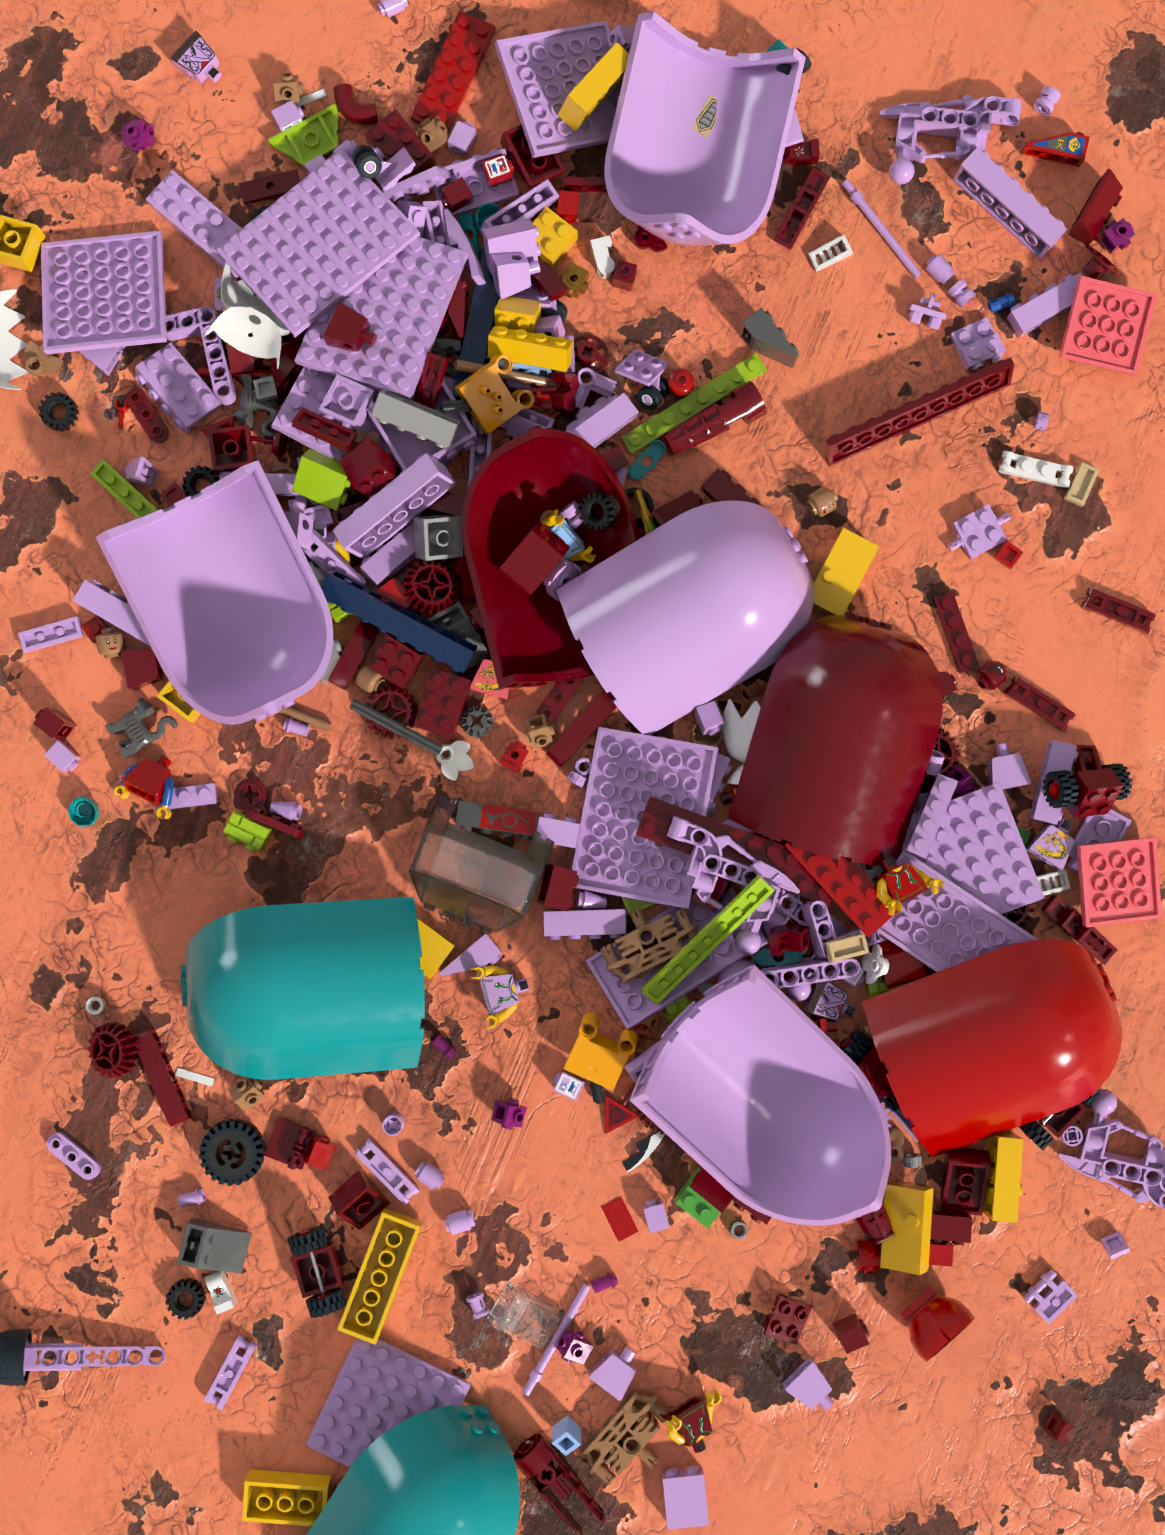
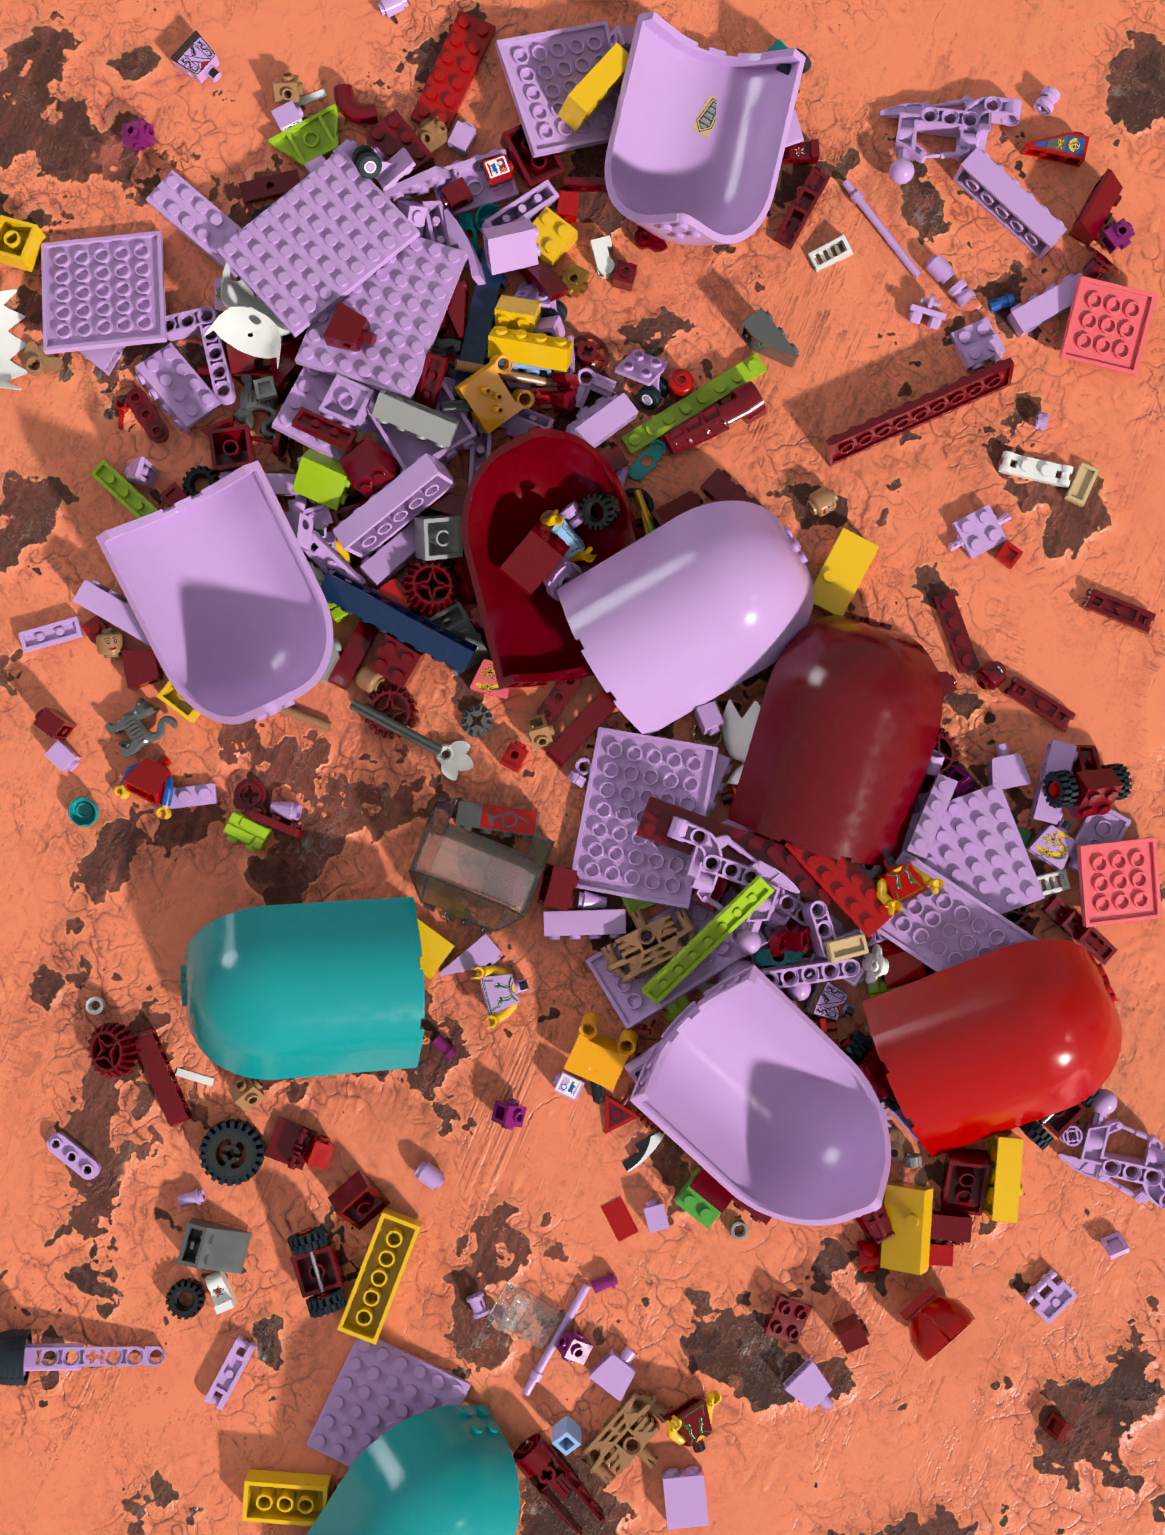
black tyre [38,392,79,432] -> none
lavender pin [283,717,310,737] -> none
lavender plate [354,1138,420,1205] -> none
lavender wheel [382,1112,405,1136] -> none
dark red brick [413,668,472,740] -> none
lavender brick [444,1209,476,1235] -> none
lavender torso [491,252,540,299] -> none
lavender brick [535,813,580,848] -> none

